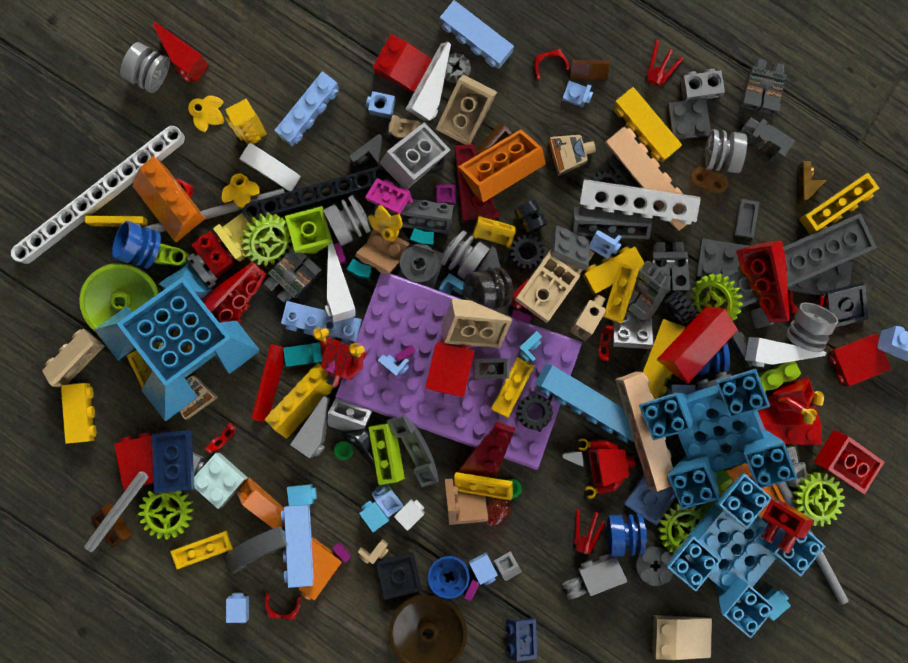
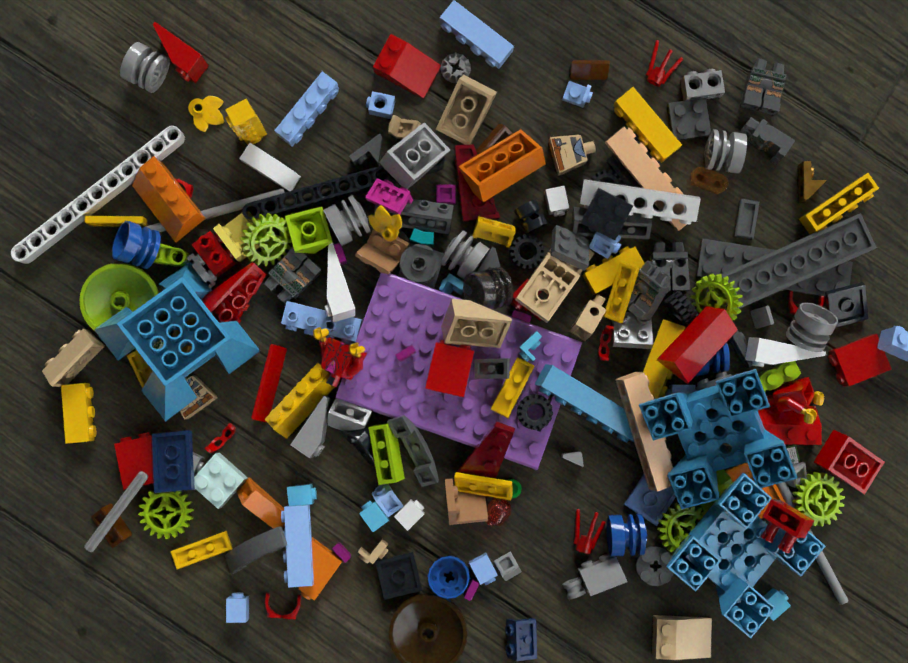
yellow plate [222,173,260,209] -> none
teal bracket [284,343,322,367] -> none
green tile [334,441,354,460] -> none
teal piece [347,259,373,280] -> none
light blue bracket [378,355,409,376] -> none
white slope [406,42,451,121] -> none
red cap [534,49,570,80] -> none
red torso [579,439,635,499] -> none
red wedge [736,240,790,323] -> none
none -> white brick [544,186,569,217]
none -> black plate [580,187,633,240]

